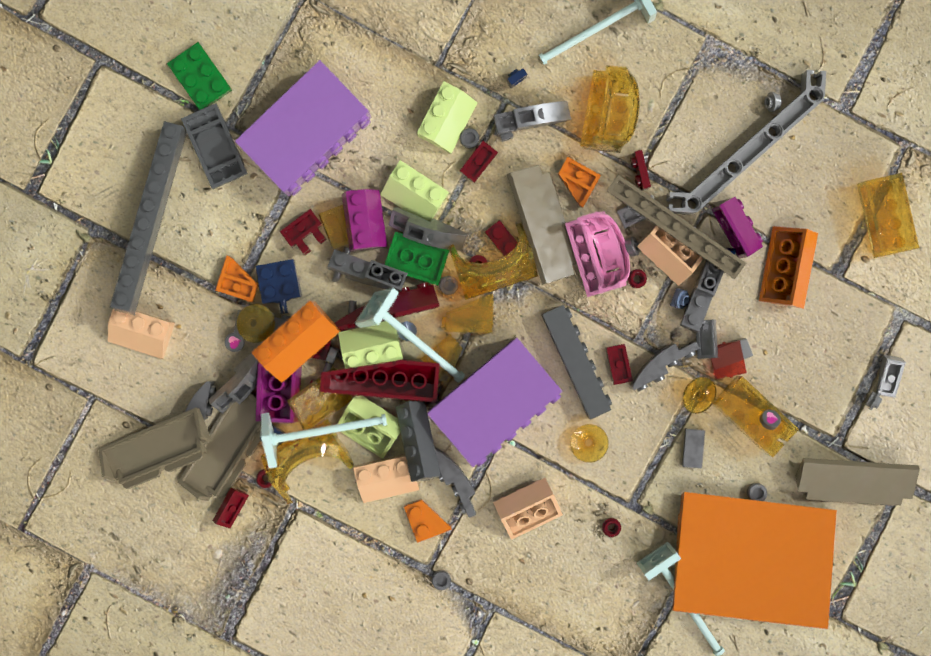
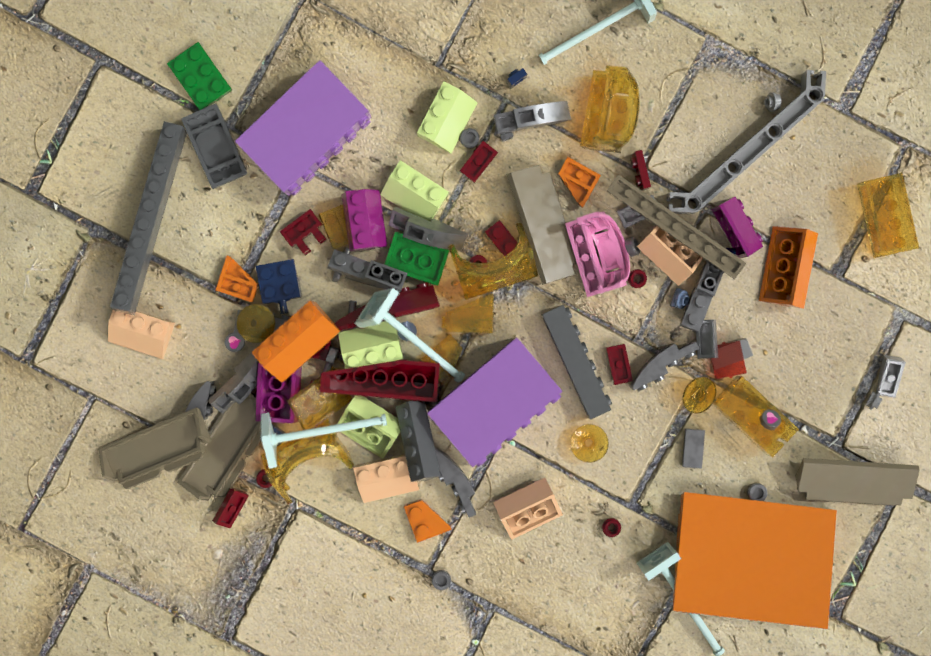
flat silver tile [439,276,458,295] -> none

